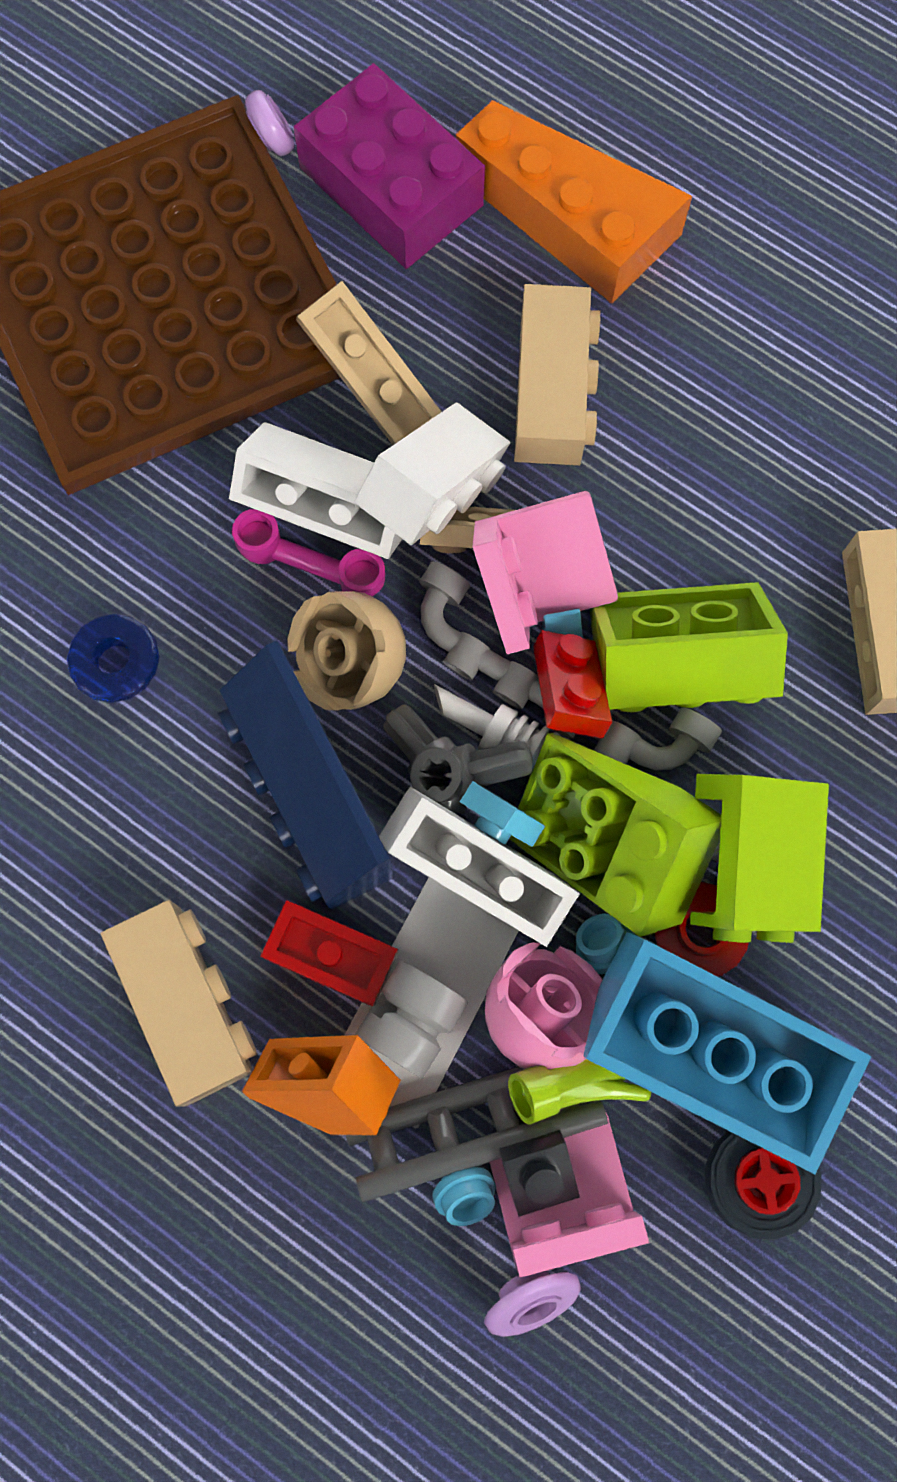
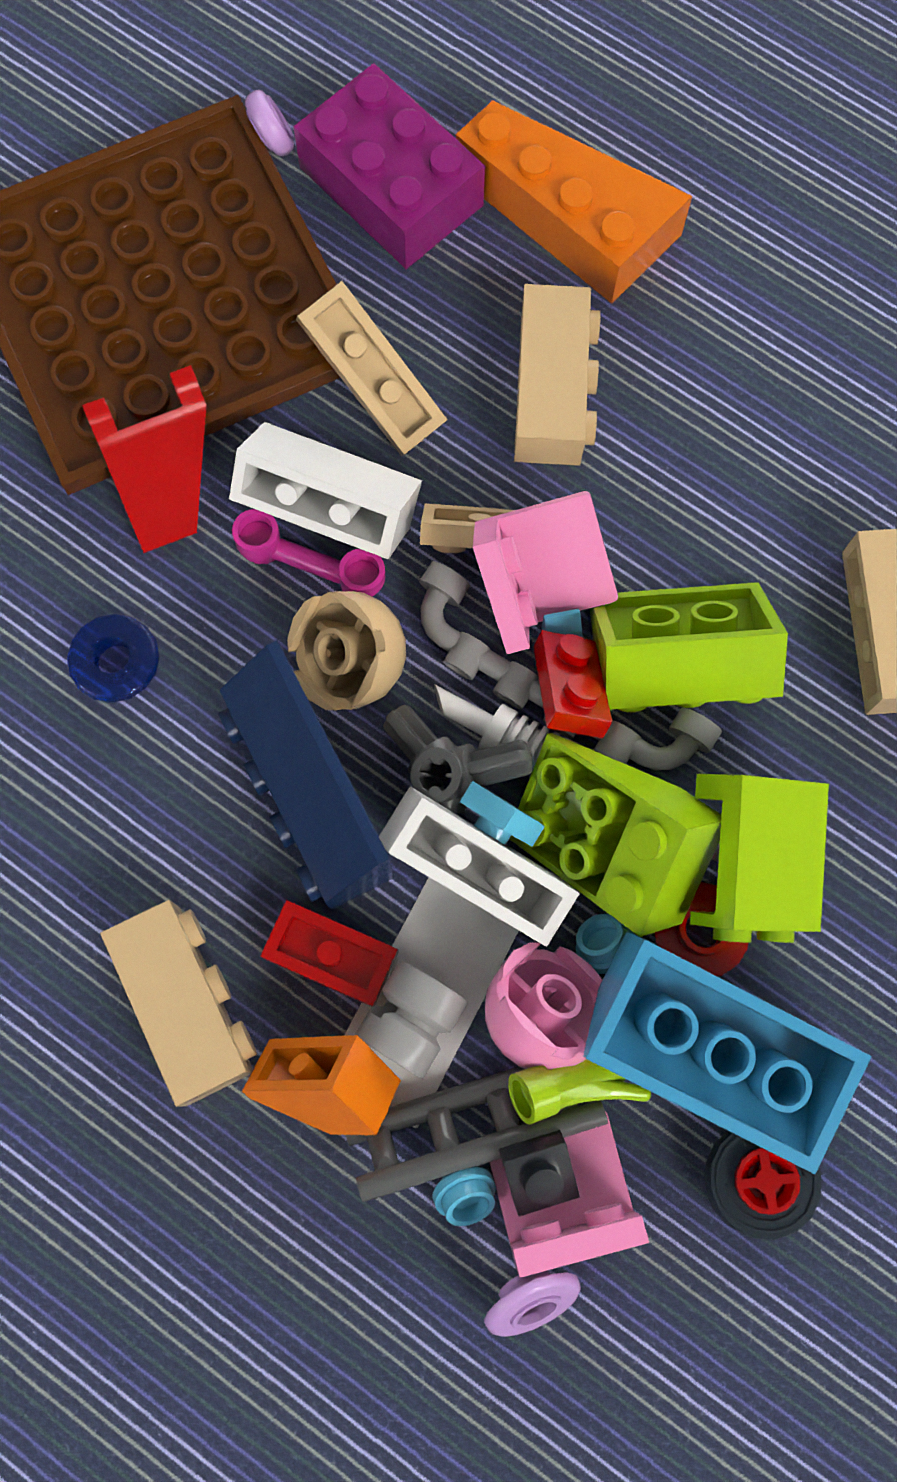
white brick [354,402,511,545] -> none
none -> red flag [82,365,206,553]

